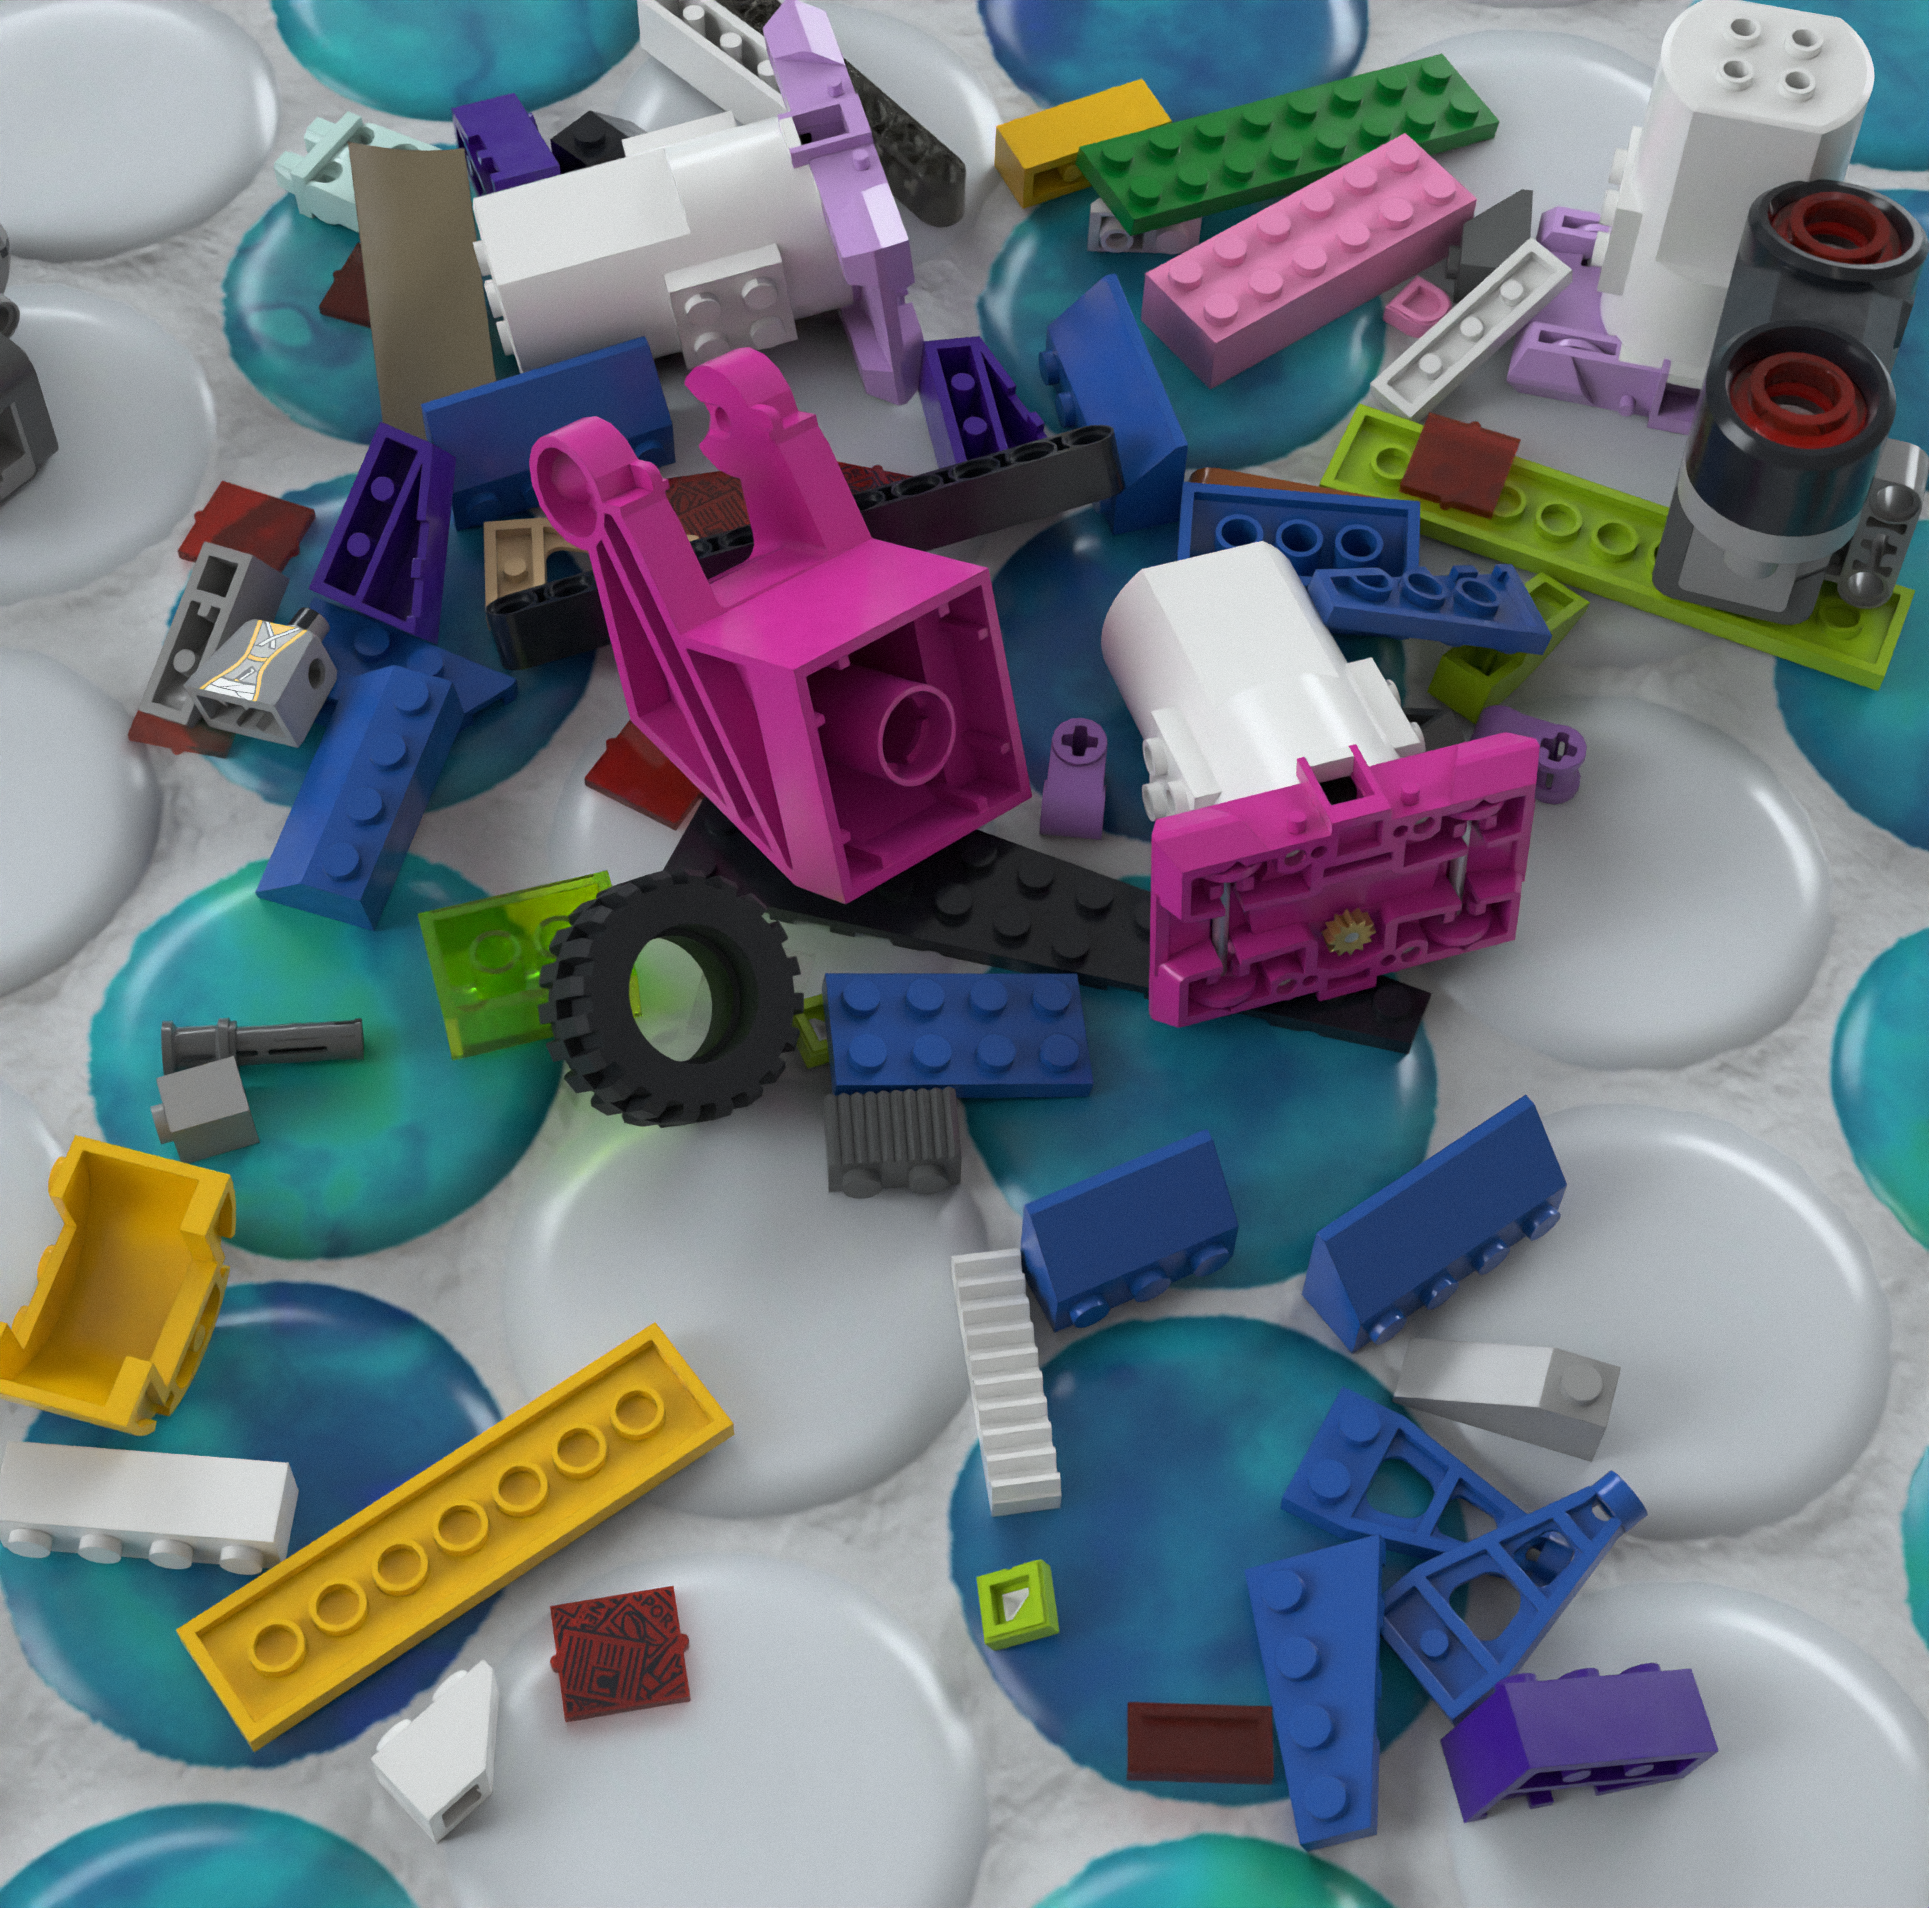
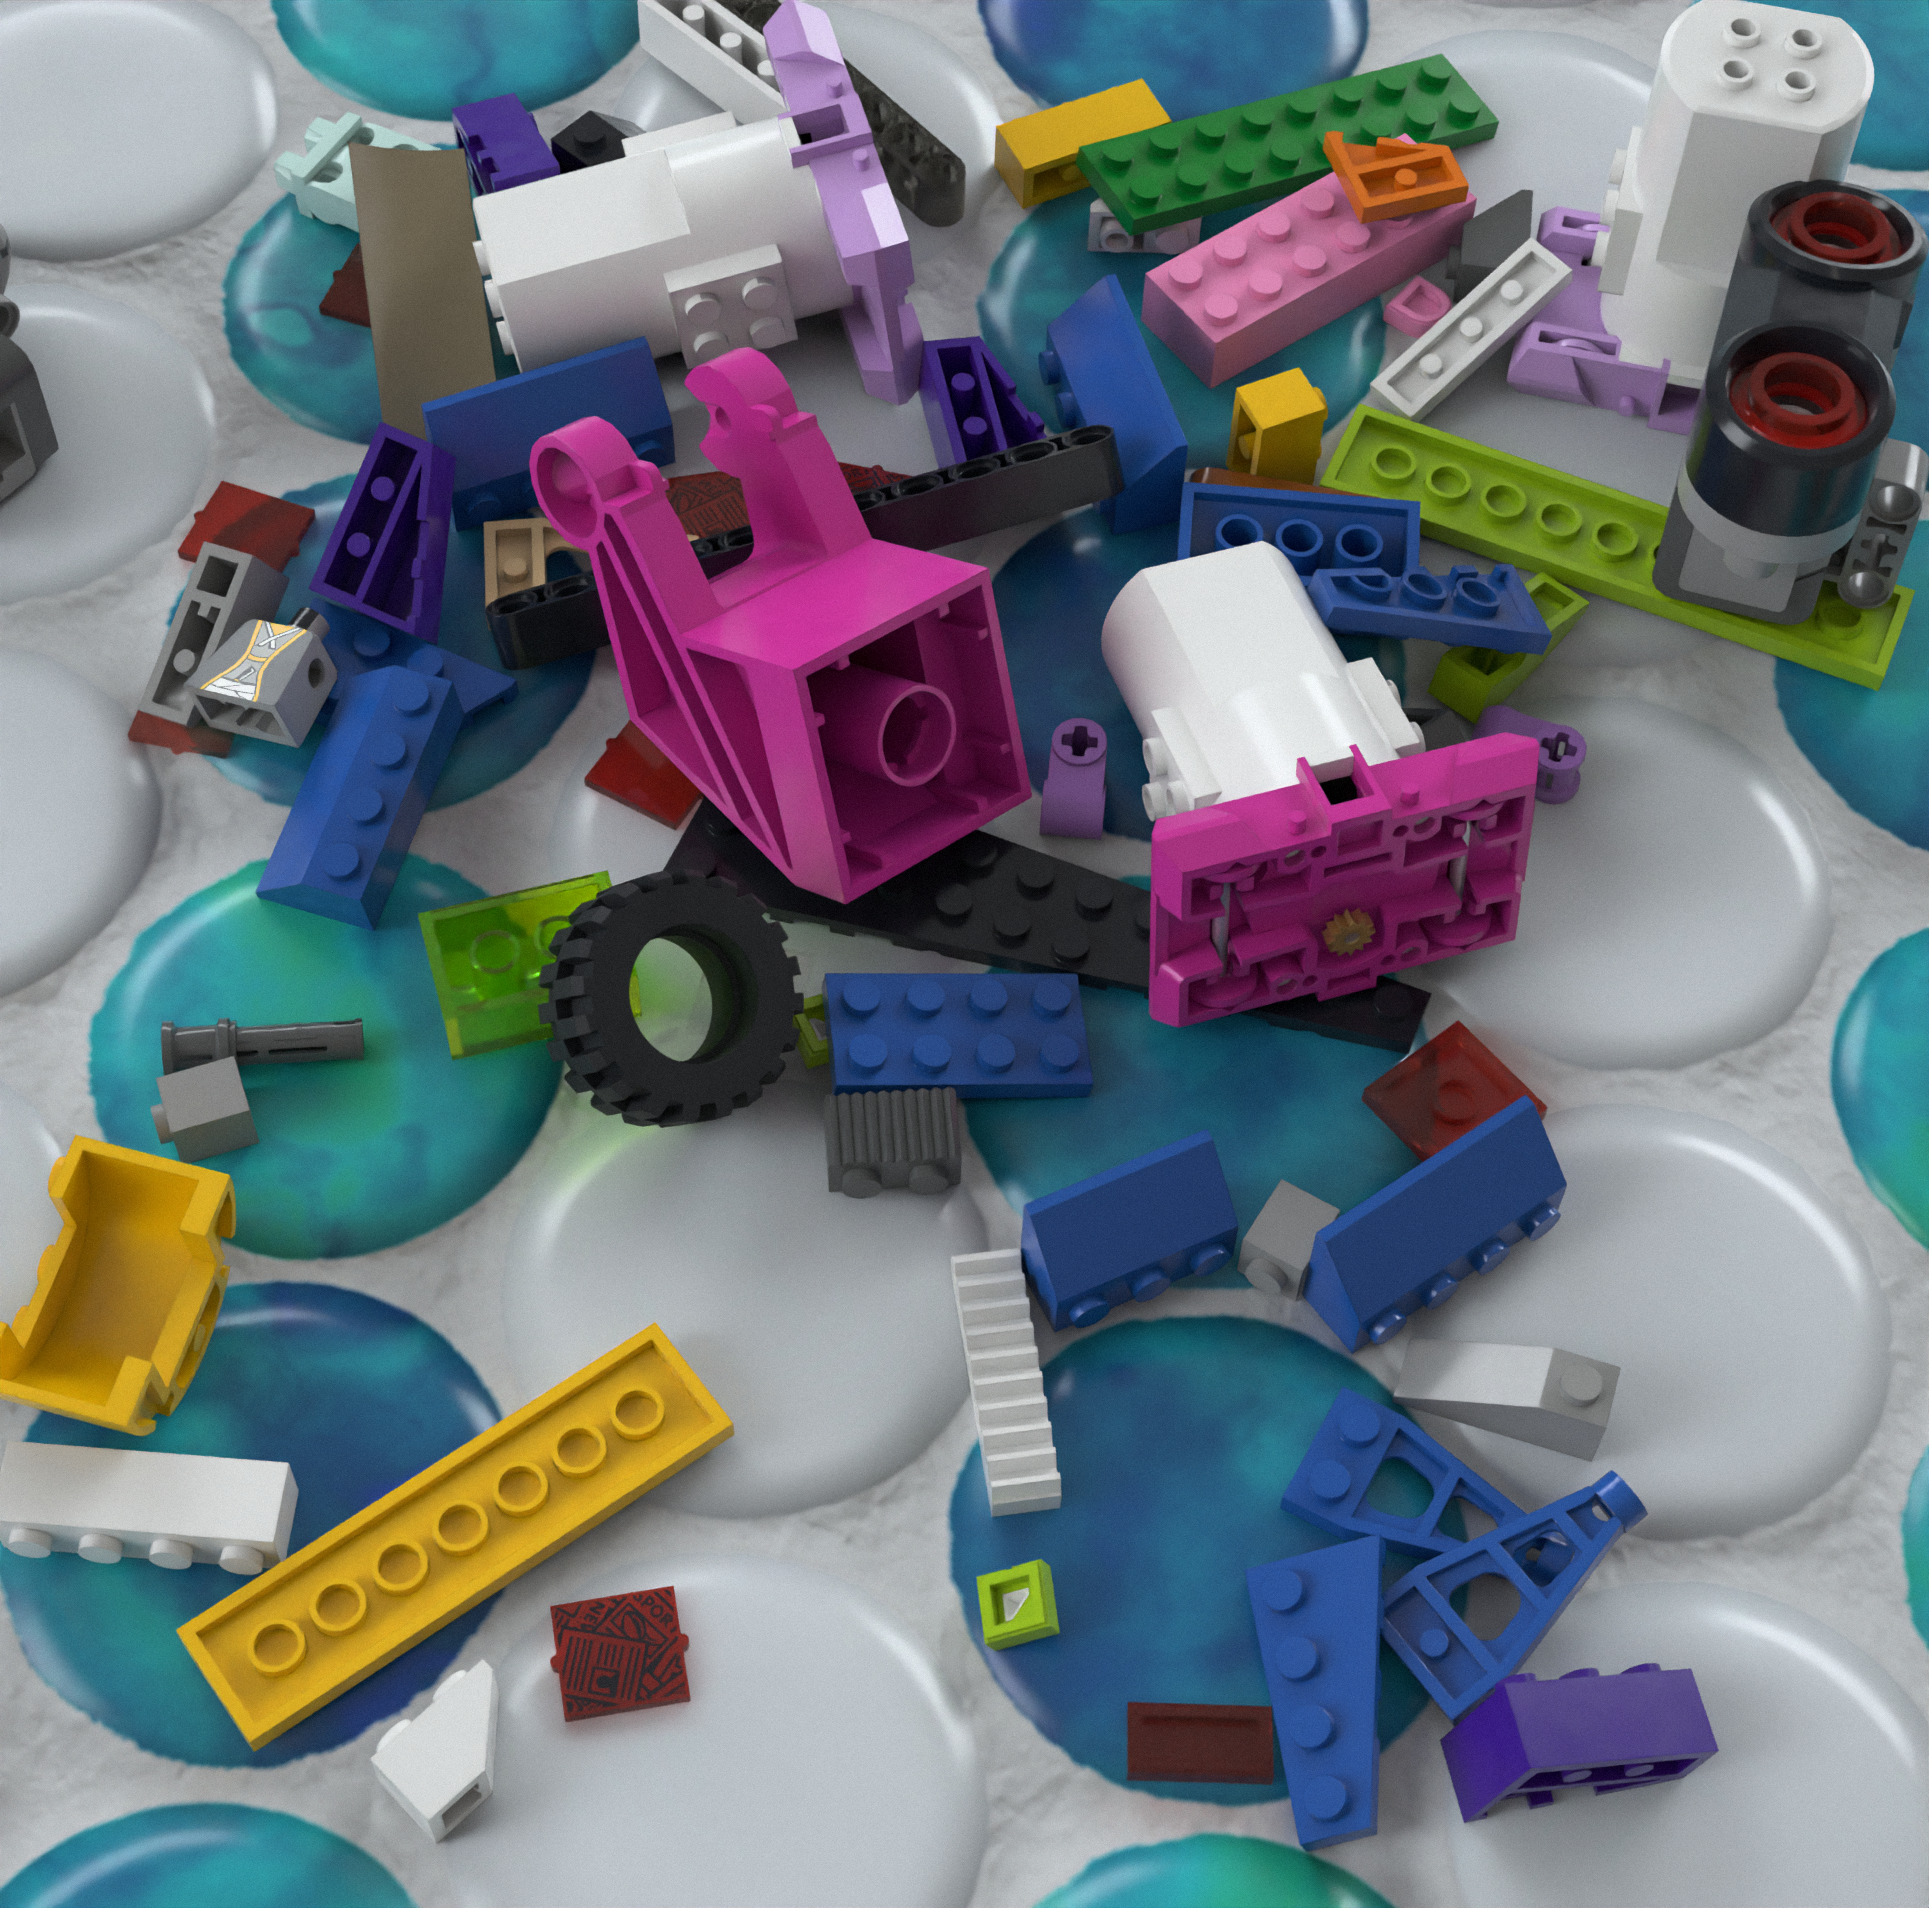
clear red piece [1399,412,1521,519] -> none
none -> yellow brick [1226,367,1328,485]
none -> light grey brick [1237,1179,1341,1302]
none -> orange wing [1323,131,1469,224]
none -> clear red tile [1362,1020,1548,1162]

